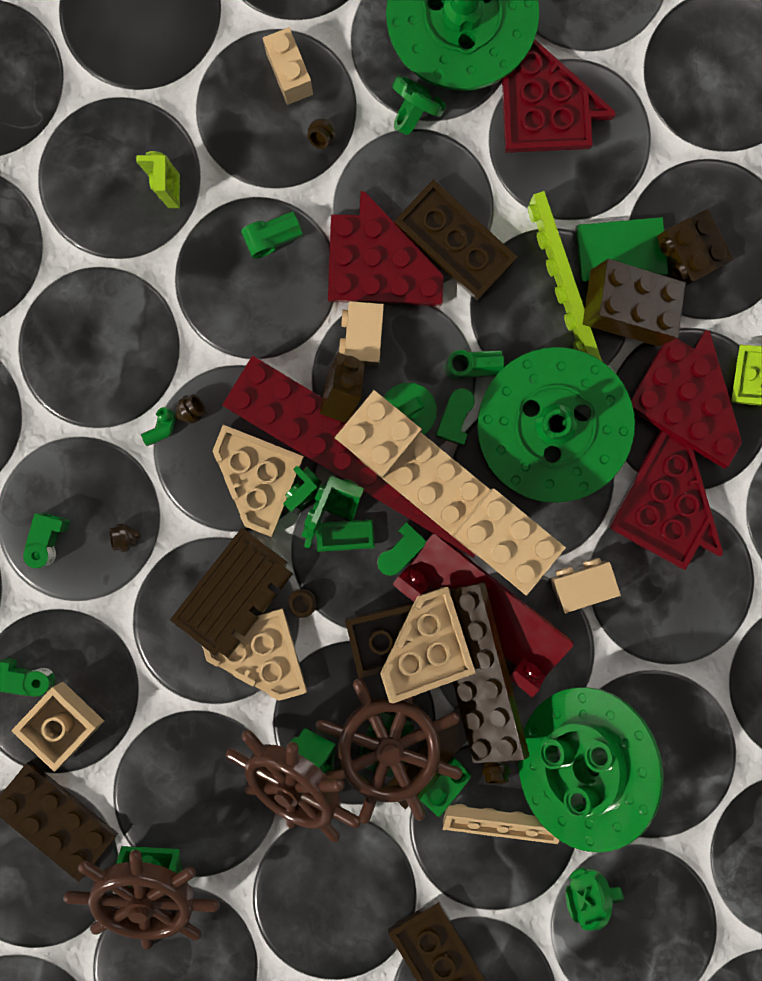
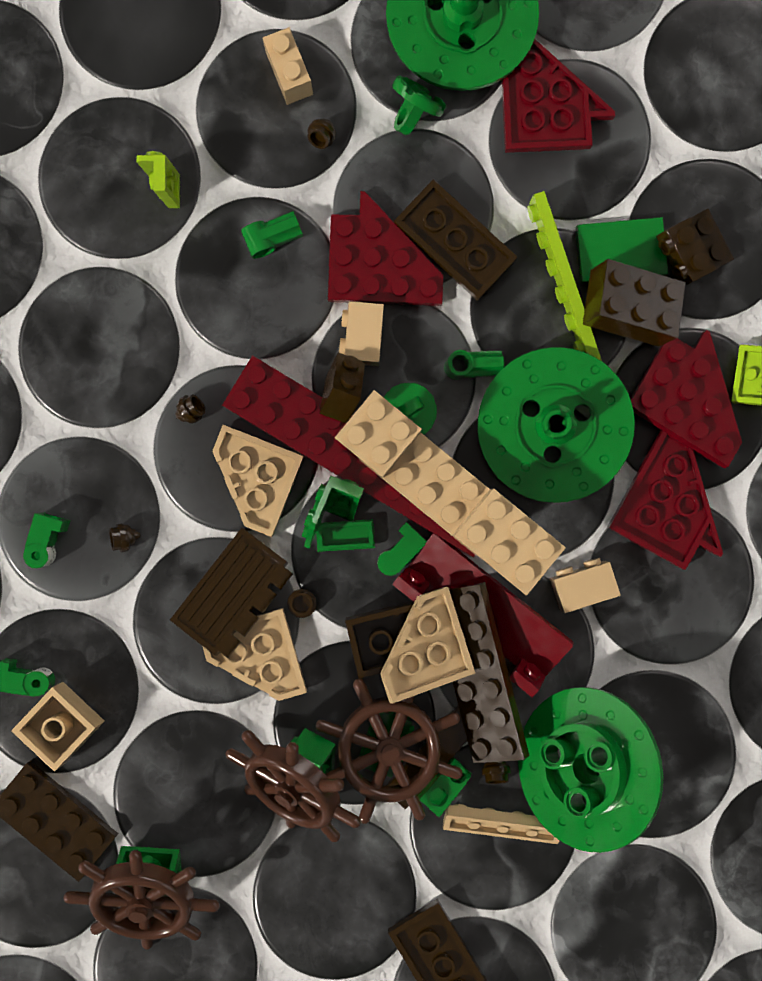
green arm [141,407,176,447] -> none
green bracket [283,466,322,514] -> none
green leg [435,388,475,446] -> none
green tile [565,868,624,931] -> none

